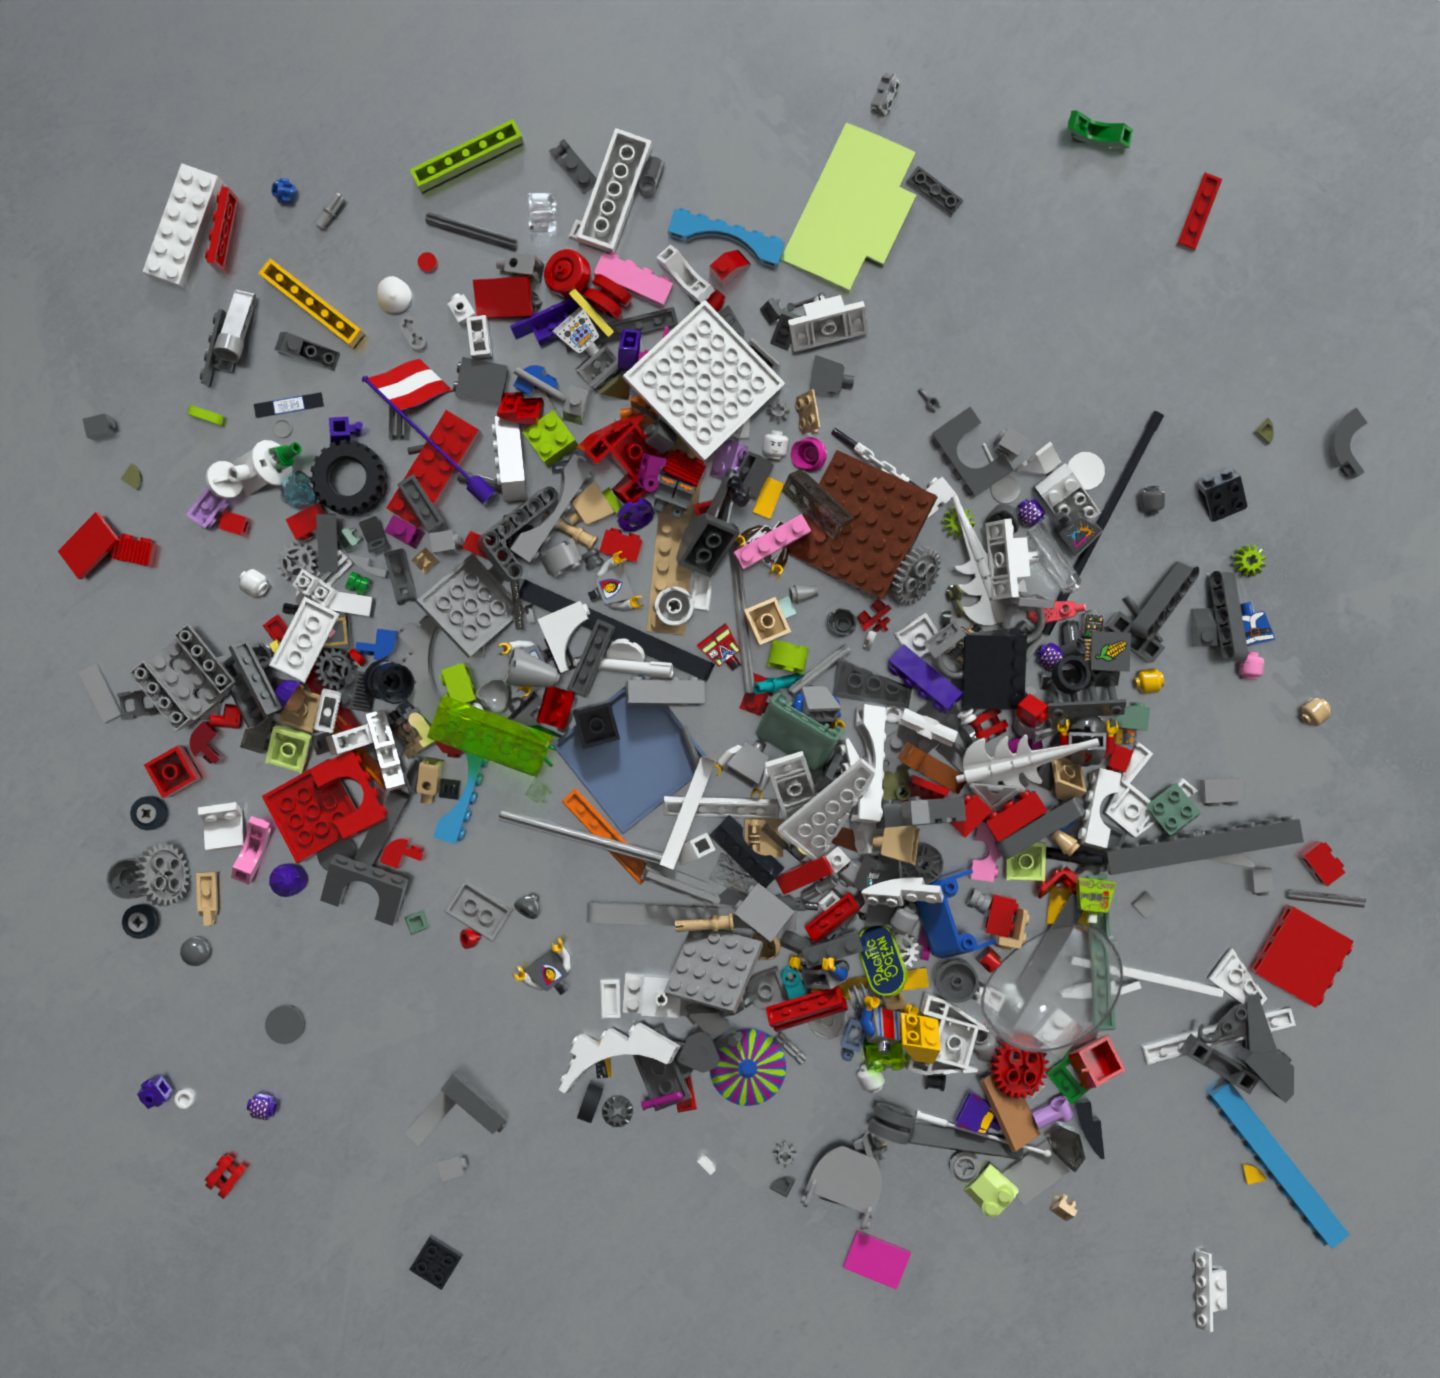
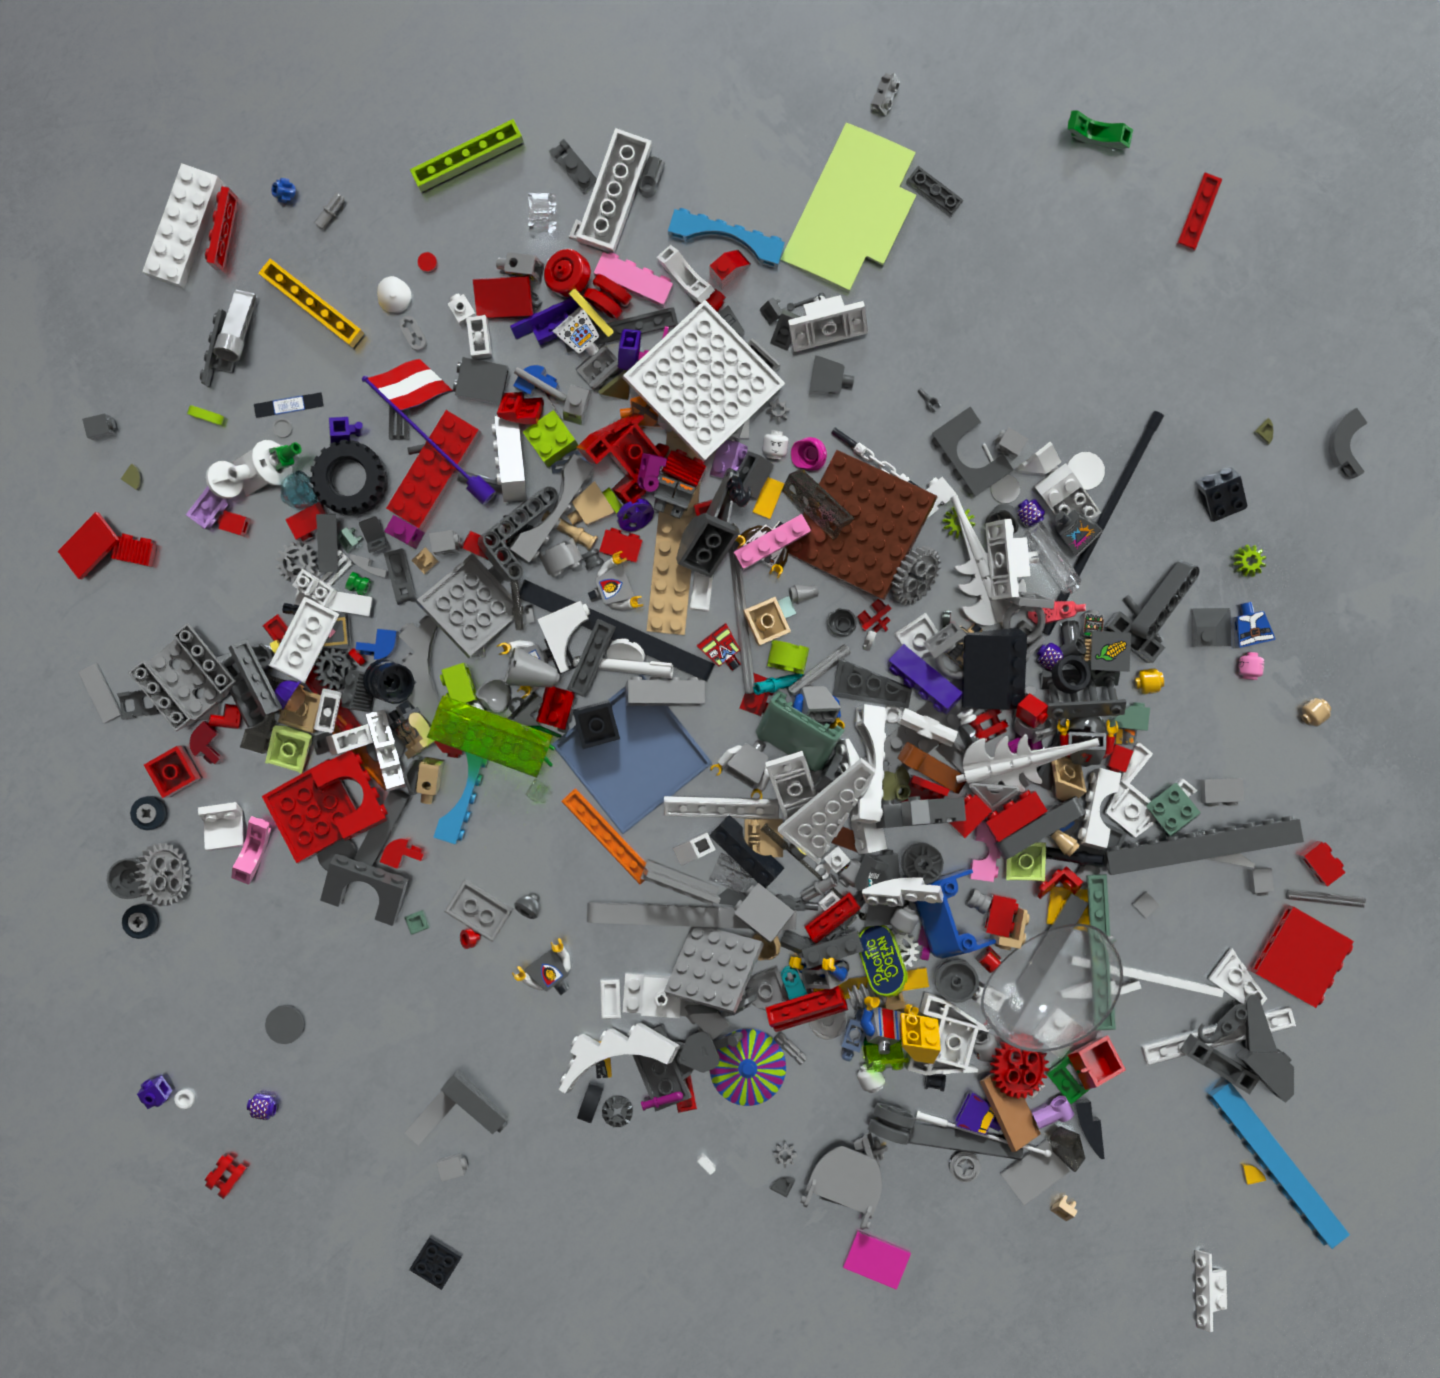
dark grey hair [180,937,210,966] -> none
tan hinge [196,872,218,926] -> none
white head [239,569,268,598] -> none
dark purple piece [269,864,308,897] -> none
dark grey slope [274,332,339,371] -> none
dark grey tile [397,474,445,533] -> none
dark grey axle [425,212,518,250] -> none
black tile [439,778,461,800] -> none
light grey axle [499,810,663,864] -> none
dark grey brick [645,419,677,454] -> none
white brick [655,586,694,626] -> none
white sticker [659,756,717,870] -> none
tan pin [675,913,734,933] -> none
dark grey bar [680,726,700,771] -> none
red tile [775,855,834,895] -> none
tan hinge [795,389,820,435] -> none
tan torso [872,825,920,865] -> none
olive plate [946,584,965,618] -> none
yellowish green slope [964,1164,1019,1218] -> none
torso [1076,877,1116,923] -> none
dark grey head [1140,486,1165,515] -> none
dark grey beam [1210,571,1248,663] -> none

